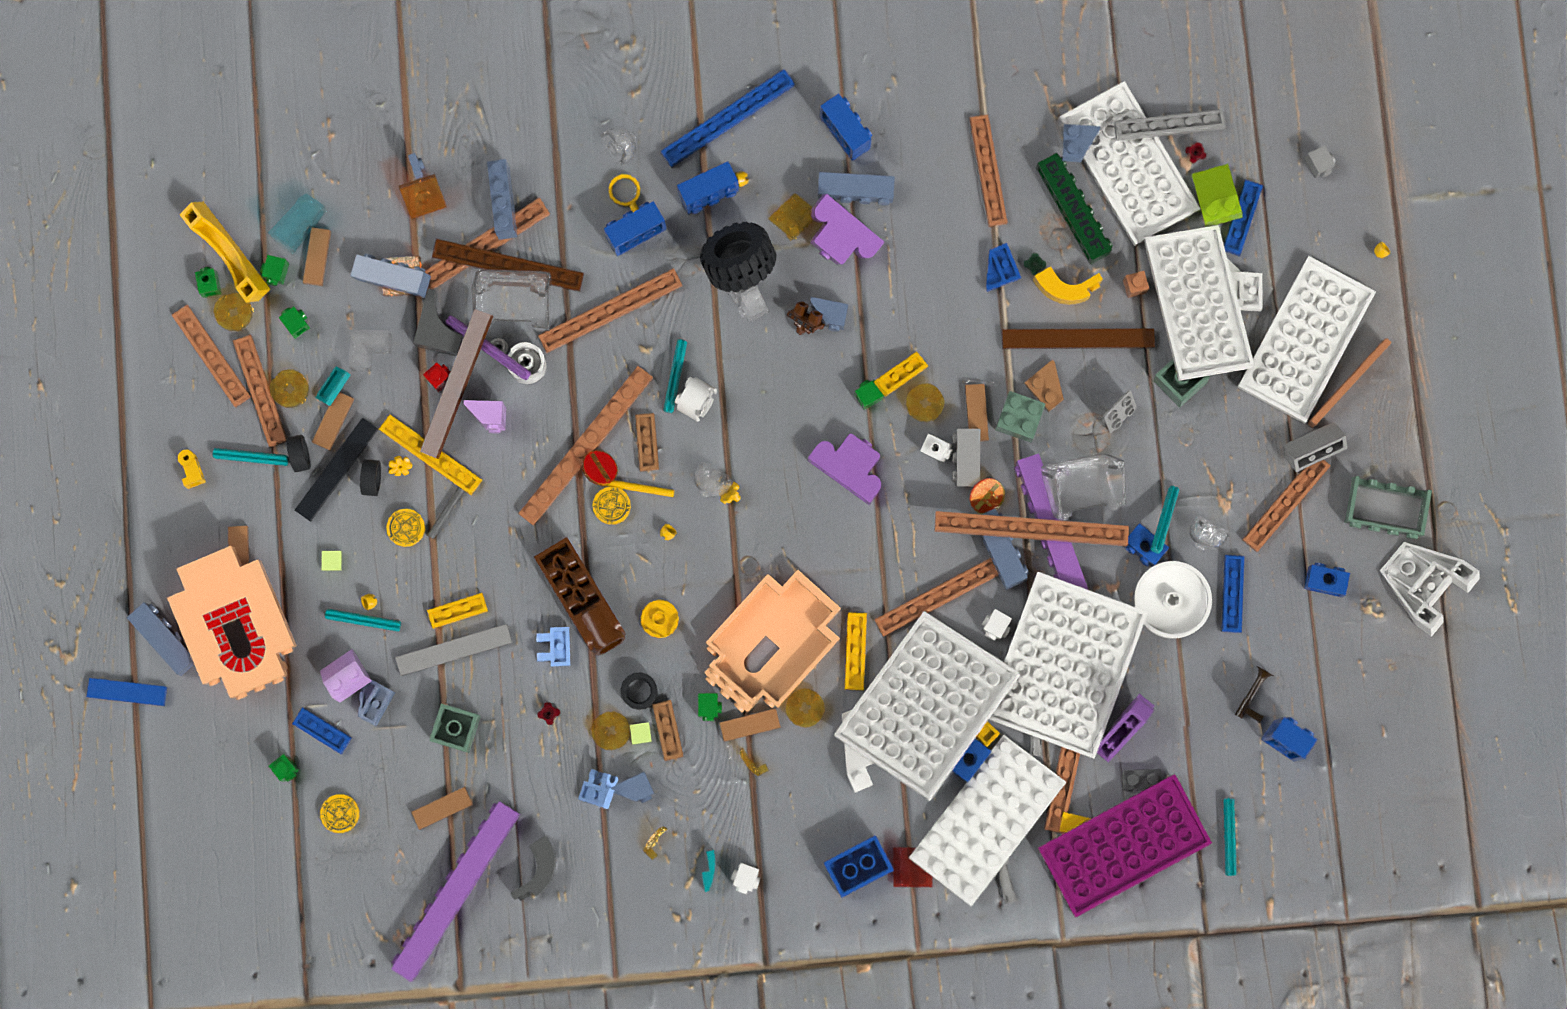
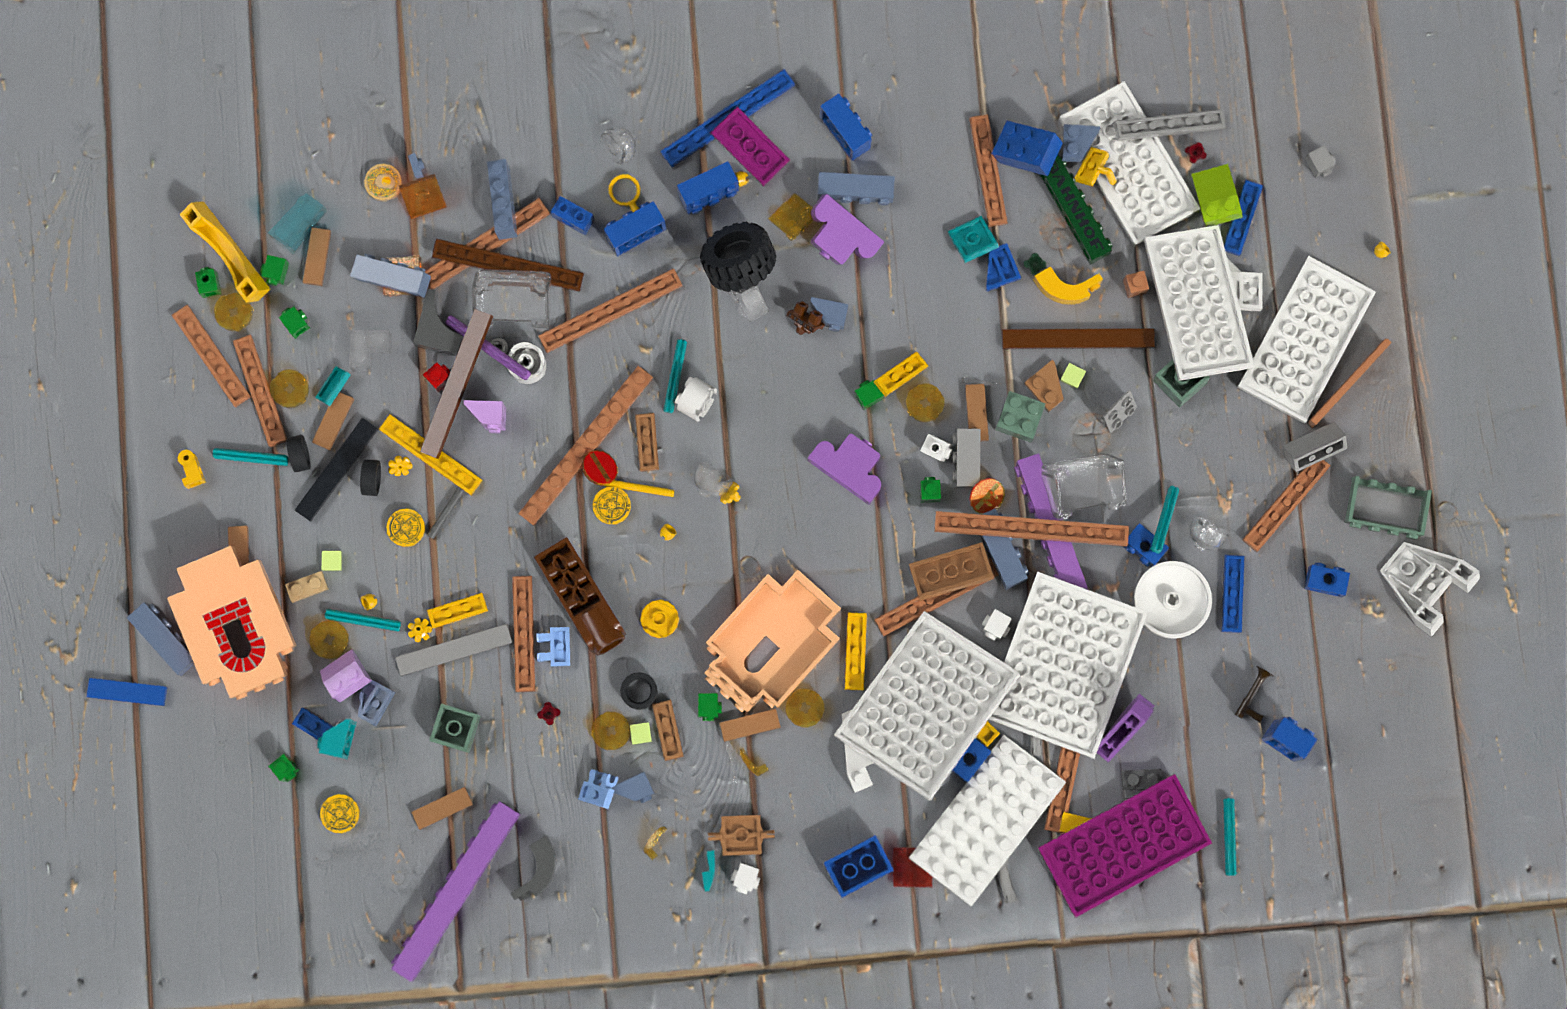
none -> tan plate [285,571,329,603]
none -> clear yellow plate [310,620,349,659]
none -> teal slope [317,719,357,760]
none -> tile [364,164,403,202]
none -> yellow plant [408,618,432,642]
none -> nougat tile [512,576,536,692]
none -> blue brick [551,196,595,235]
none -> medium nougat plate [708,815,775,856]
none -> magenta tile [710,107,790,187]
none -> medium nougat plate [909,542,994,601]
none -> green brick [920,477,941,503]
none -> teal tile [948,216,999,263]
none -> blue brick [991,121,1063,176]
none -> yellowish green tile [1060,363,1086,389]
none -> yellow plate [1074,147,1116,187]

